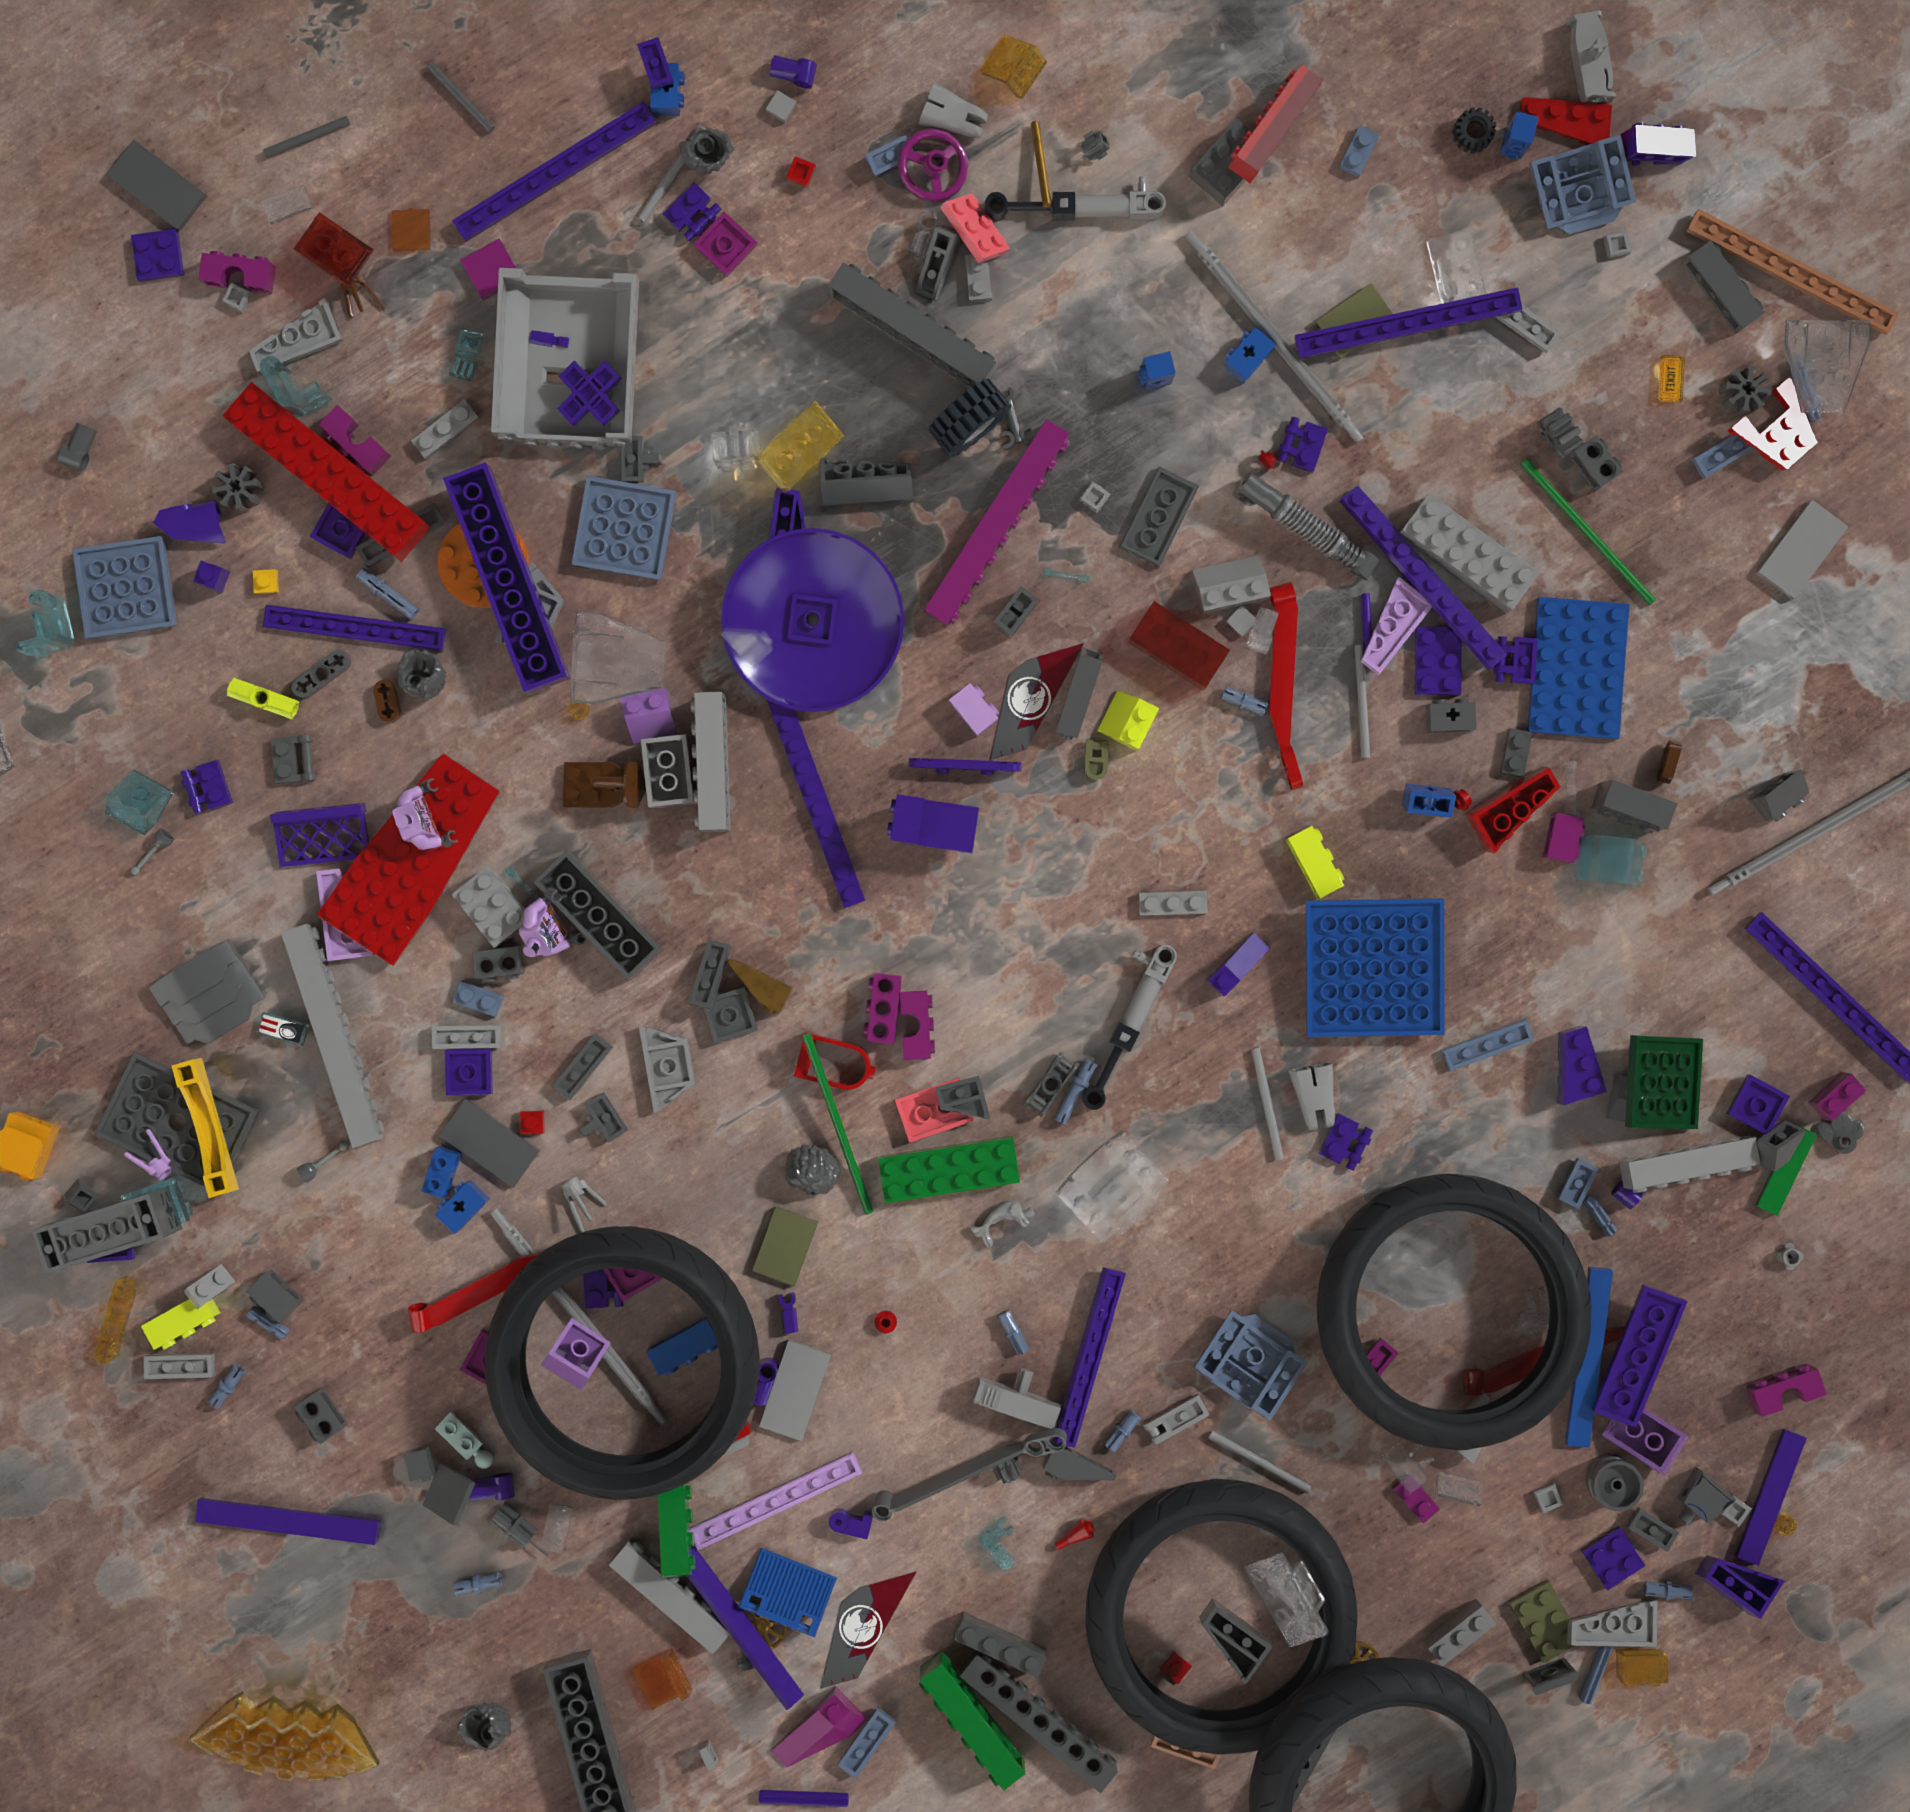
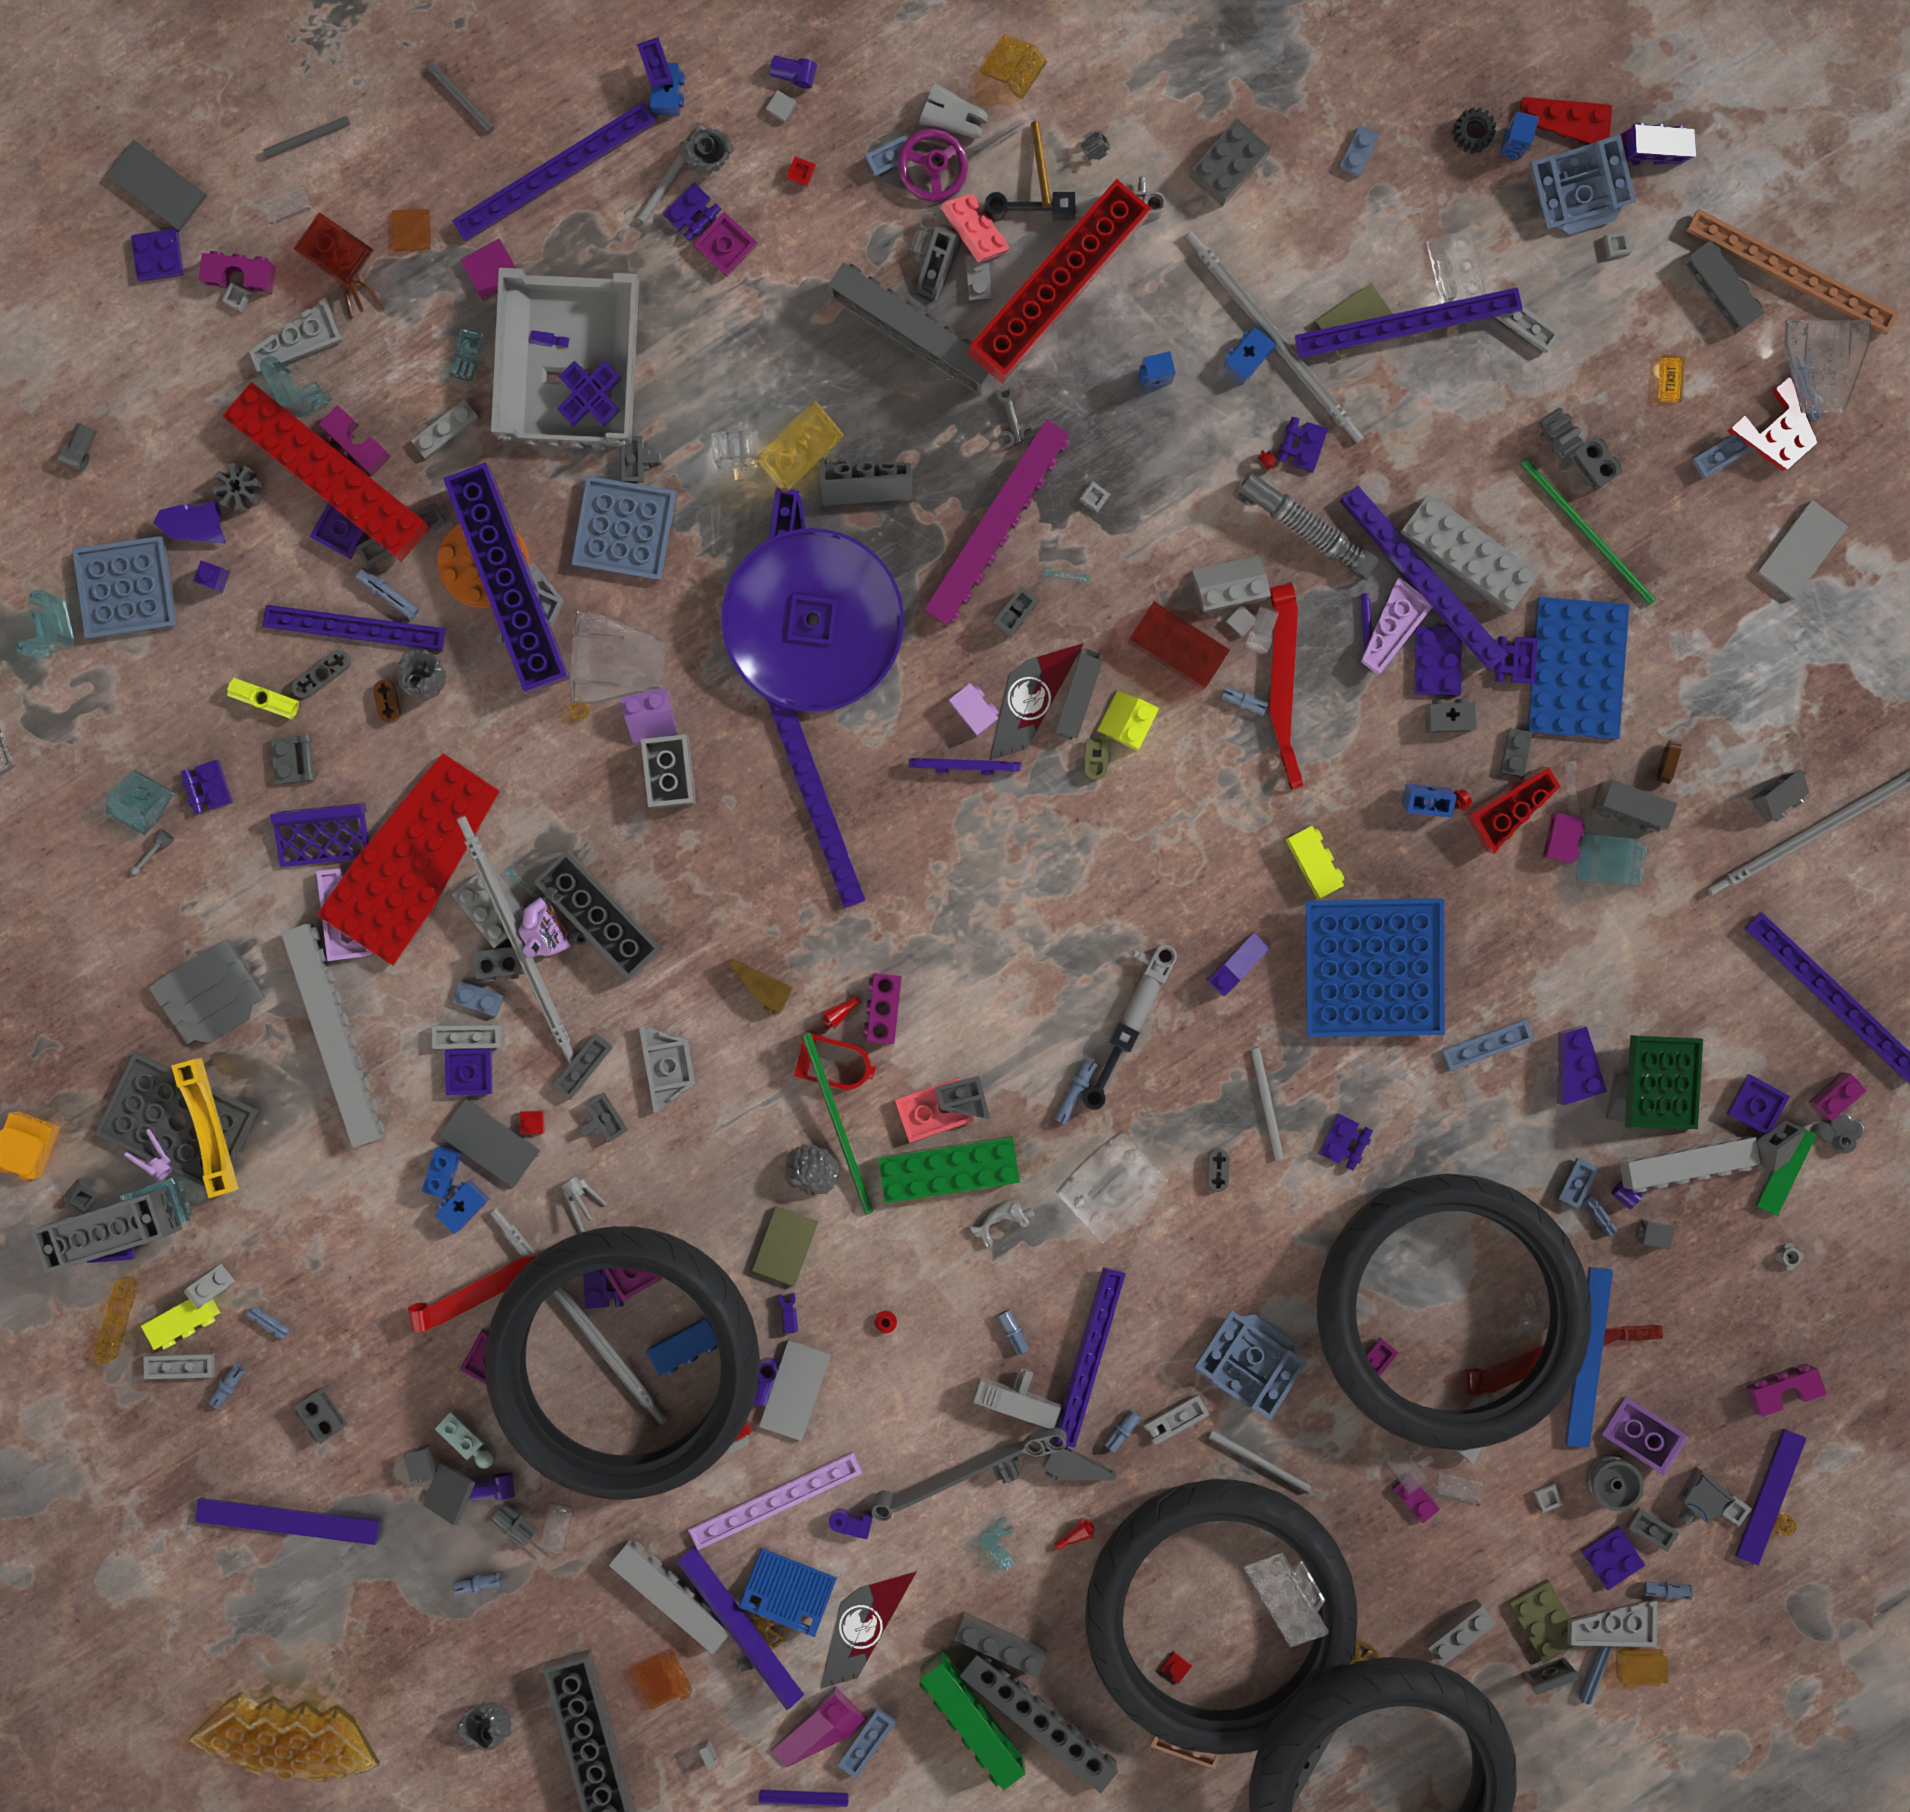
dark grey brick [247,1269,304,1323] -> none
yellow plate [253,569,279,594] -> none
slope [257,1012,309,1046] -> none
hinge [297,1141,348,1183] -> none
lavender torso [392,778,458,850] -> none
medium lavender slope [542,1318,611,1390] -> none
reddish brown plate [563,762,646,808] -> none
green brick [658,1483,696,1578] -> none
dark grey plate [688,940,731,1010] -> none
light grey brick [691,692,731,832] -> none
dark grey plate [704,987,758,1044] -> none
clear slope [720,628,773,669] -> none
dark purple brick [887,794,979,854] -> none
magenta arch [900,990,935,1060] -> none
black wheel [928,378,1011,458] -> none
dark grey piece [1023,1051,1079,1118] -> none
dark grey tile [1119,466,1199,568] -> none
light grey plate [1138,891,1208,916] -> none
dark grey wedge [1199,1598,1273,1685] -> none
brick [1228,64,1324,183] -> none
light grey piece [1289,1062,1335,1130] -> none
light grey piece [1355,645,1370,758] -> none
light grey piece [1567,11,1616,104] -> none
dark purple plate [1591,1284,1687,1427] -> none
dark purple wedge [1695,1555,1785,1619] -> none
dark grey gear [1719,366,1772,416] -> none
none -> light grey axle [457,816,575,1065]
none -> red cone [821,996,860,1030]
none -> red brick [967,178,1151,384]
none -> dark grey beam [1207,1148,1229,1192]
none -> dark grey brick [1636,1220,1675,1250]

